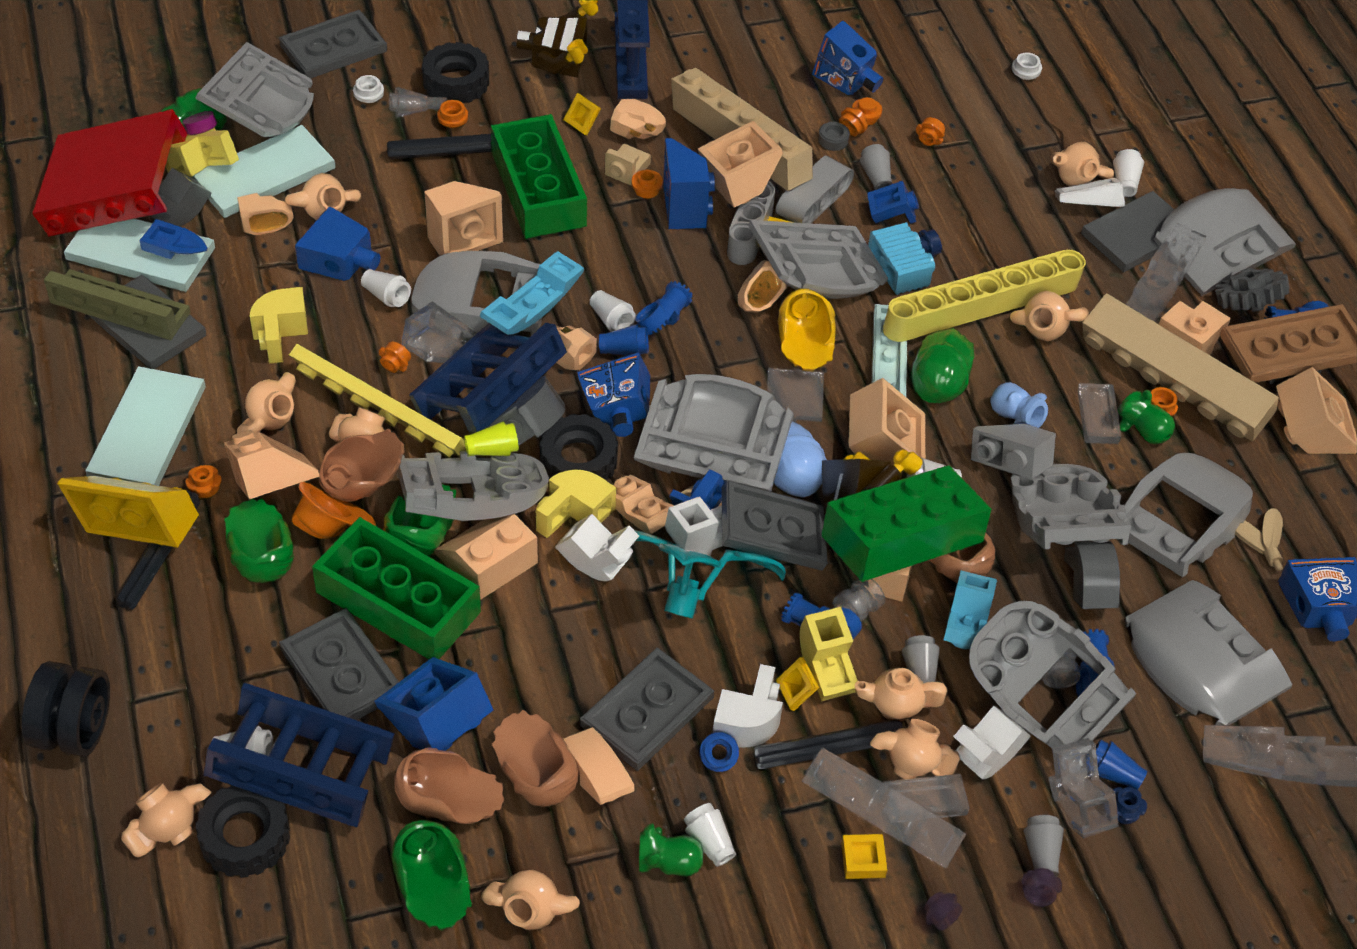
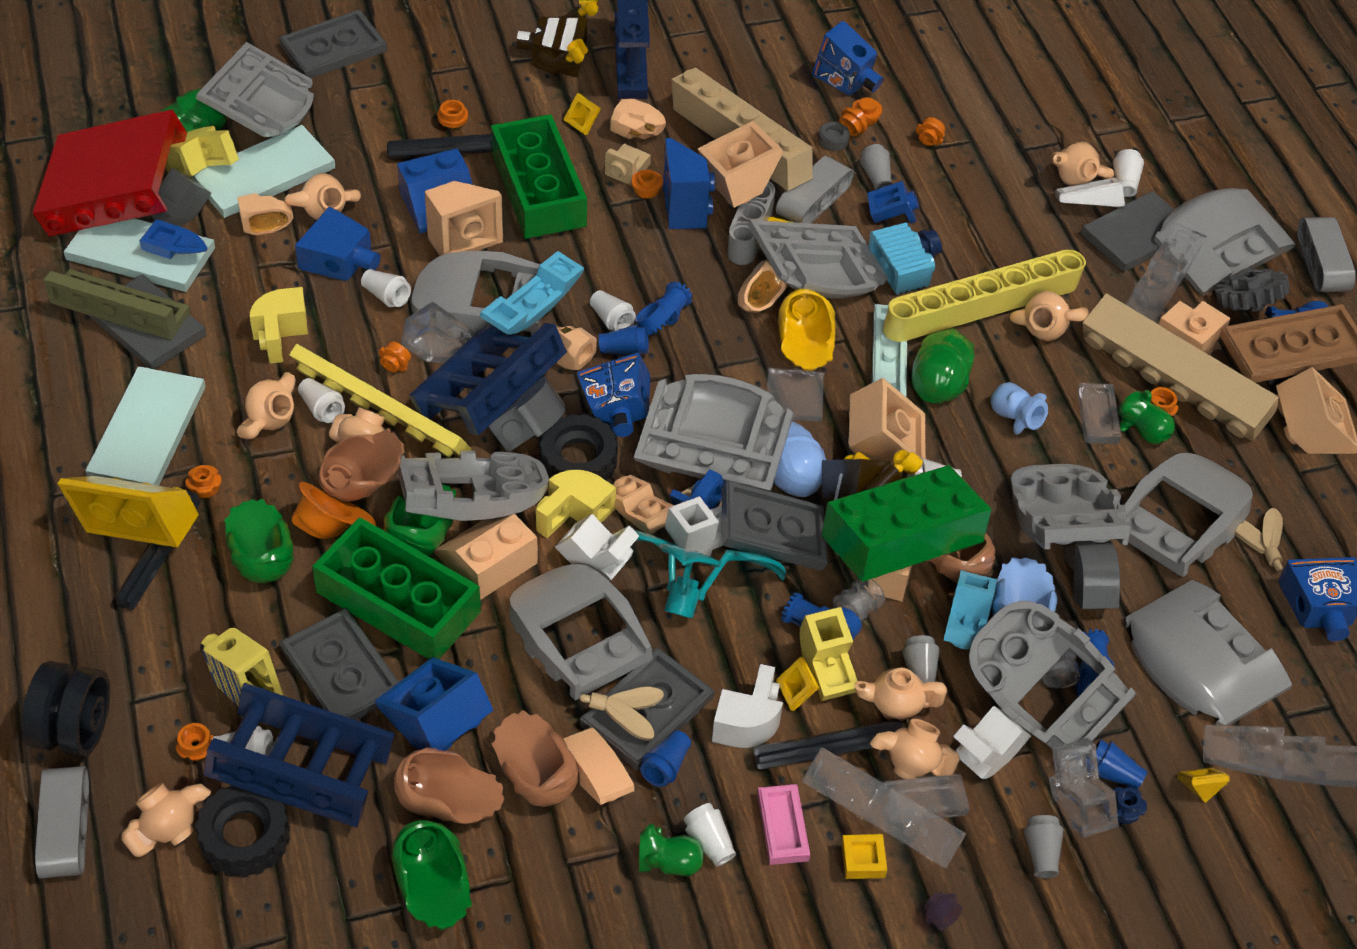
magenta tile [183,111,217,135] -> none
light nougat slope [224,430,319,499] -> none
white plate [353,75,384,103] -> none
clear cone [389,87,447,118] -> none
black tyre [422,42,490,103] -> none
neon yellow cone [464,421,519,457] -> none
light nougat piece [481,870,580,930] -> none
blue plate [700,732,739,772] -> none
light grey slope [971,424,1056,480] -> none
white plate [1012,53,1042,80] -> none
plate [1022,868,1062,906] -> none
none -> light grey beam [35,766,89,879]
none -> orange plate [176,723,214,761]
none -> light yellow torso [200,628,283,707]
none -> white cone [298,378,345,423]
none -> blue slope [397,148,473,233]
none -> light grey slope [509,564,653,700]
none -> tan piece [579,687,664,741]
none -> blue cone [640,730,691,787]
none -> bright pink tile [757,784,810,865]
none -> light blue hair [991,558,1058,616]
none -> yellow slope [1177,768,1230,803]
none -> light grey beam [1297,217,1355,292]

